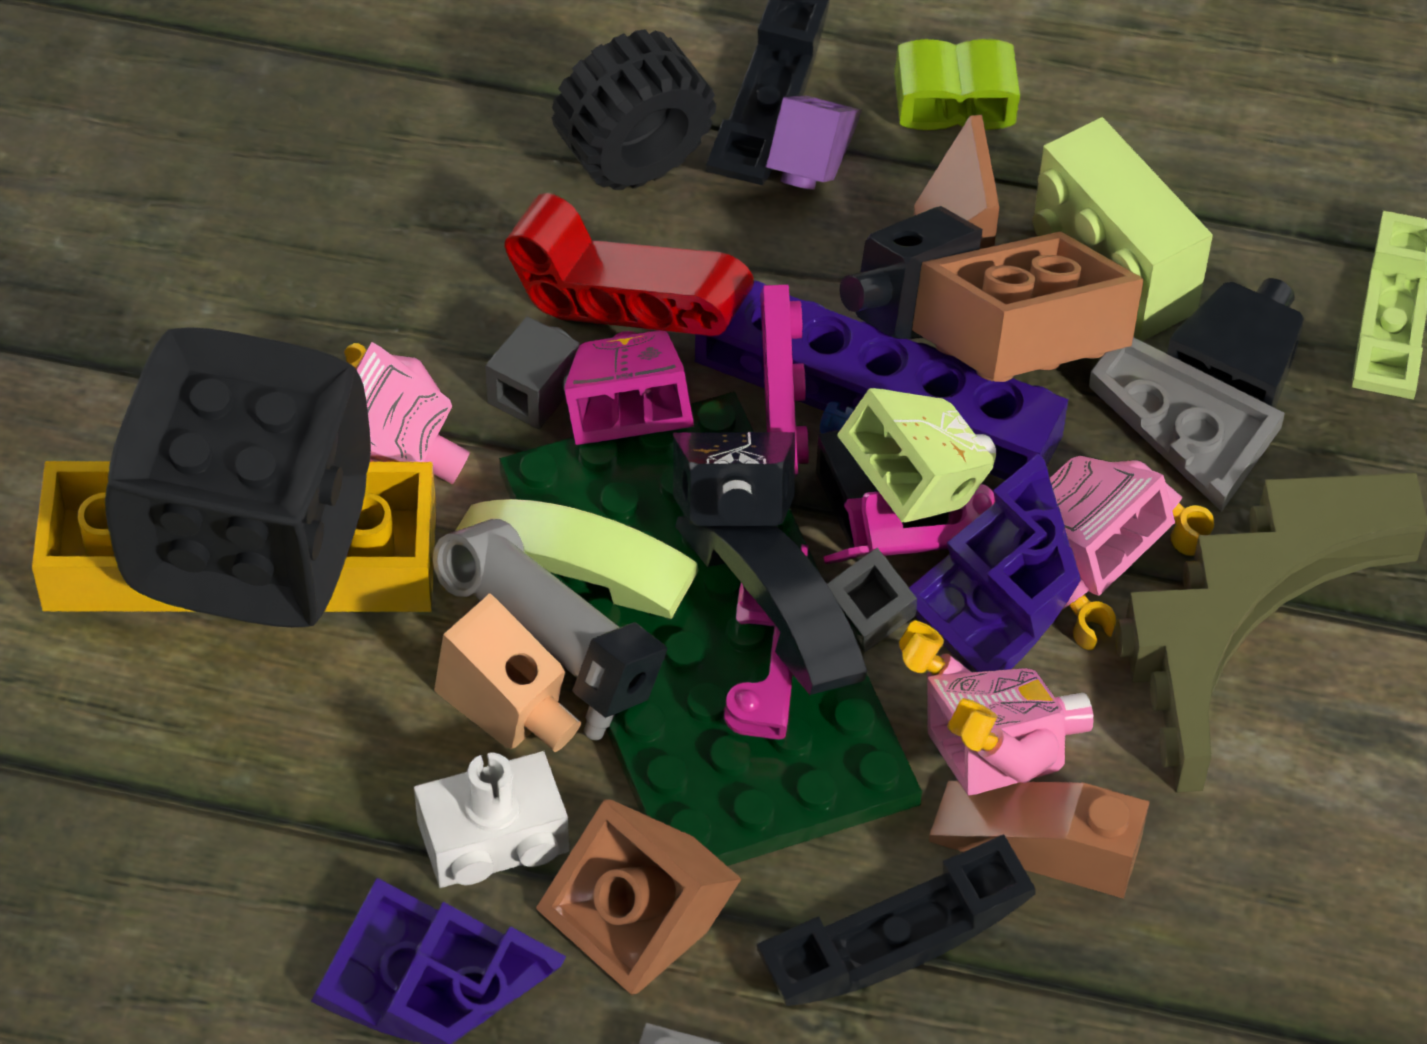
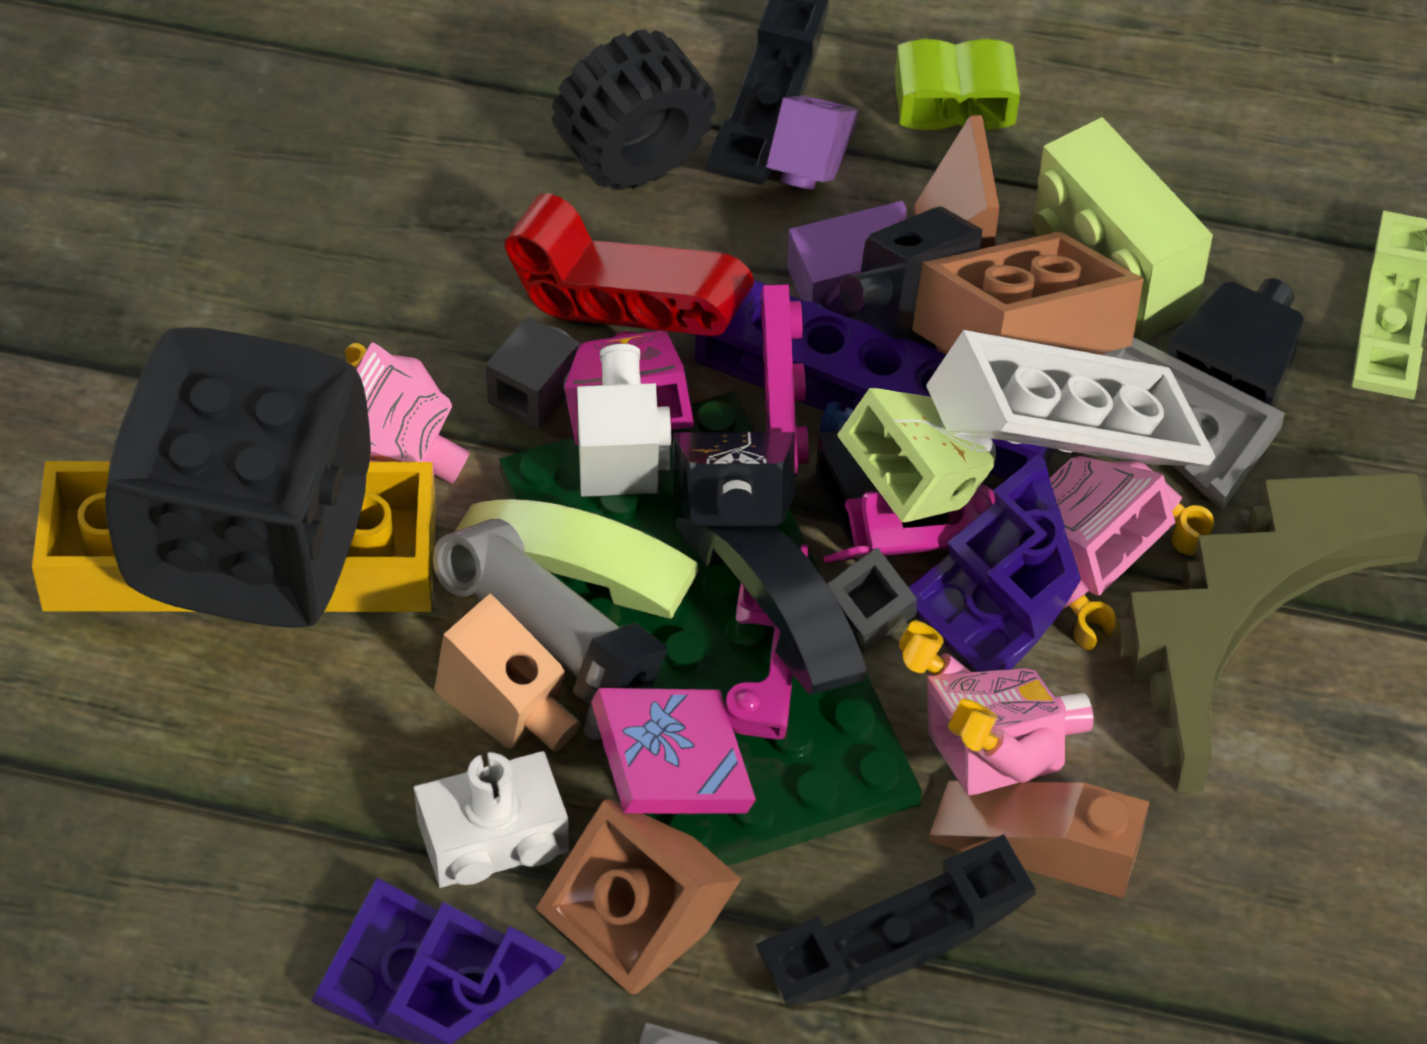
none -> white brick [577,344,671,497]
none -> dark pink tile [591,688,756,813]
none -> medium lavender slope [787,201,907,315]
none -> white slope [926,330,1216,466]

